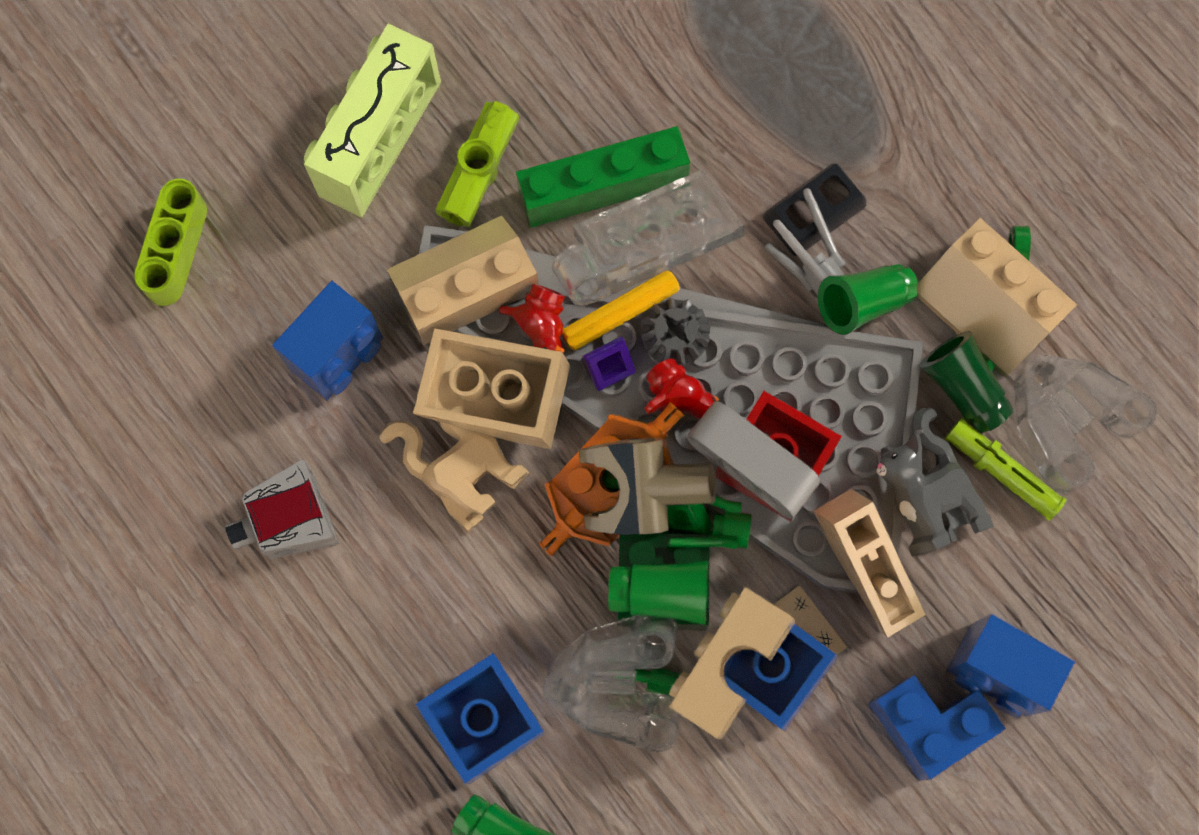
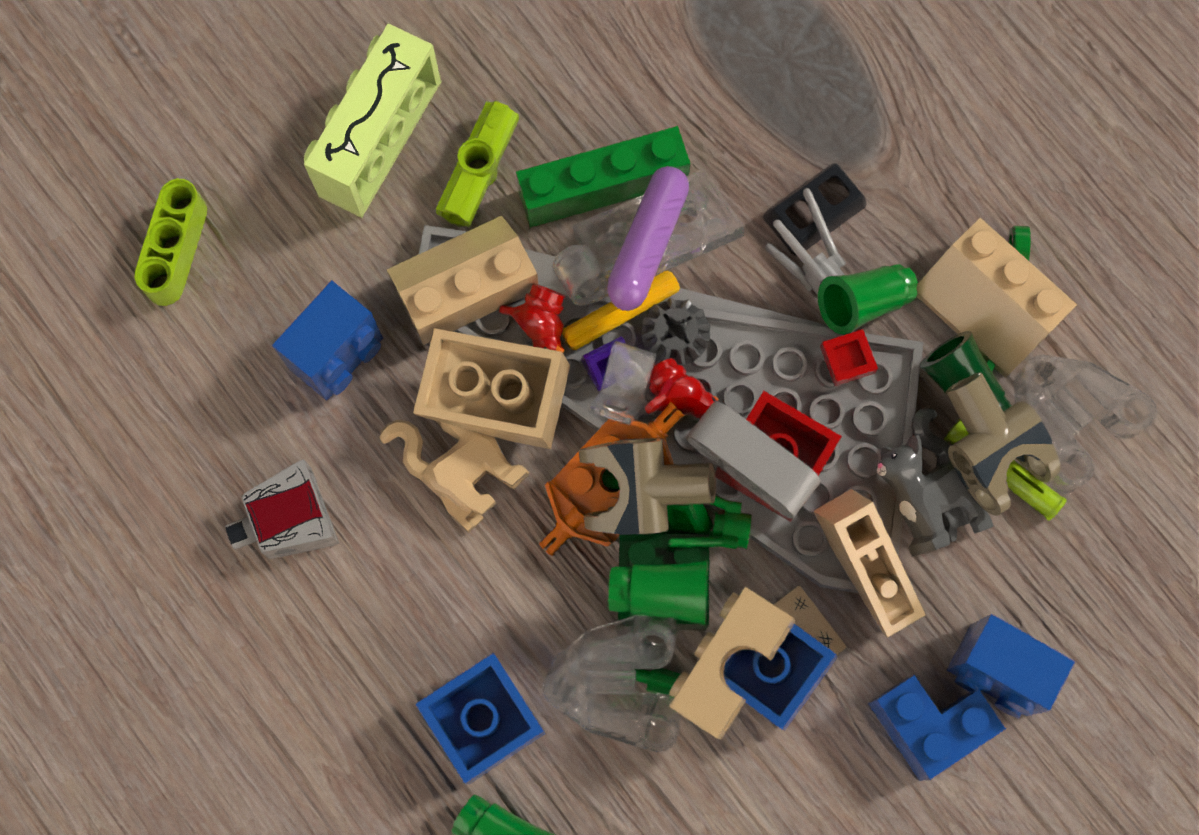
none -> clear bracket [588,341,656,425]
none -> medium lavender piece [607,166,689,311]
none -> red plate [820,329,878,386]
none -> dark tan connector [946,372,1061,516]

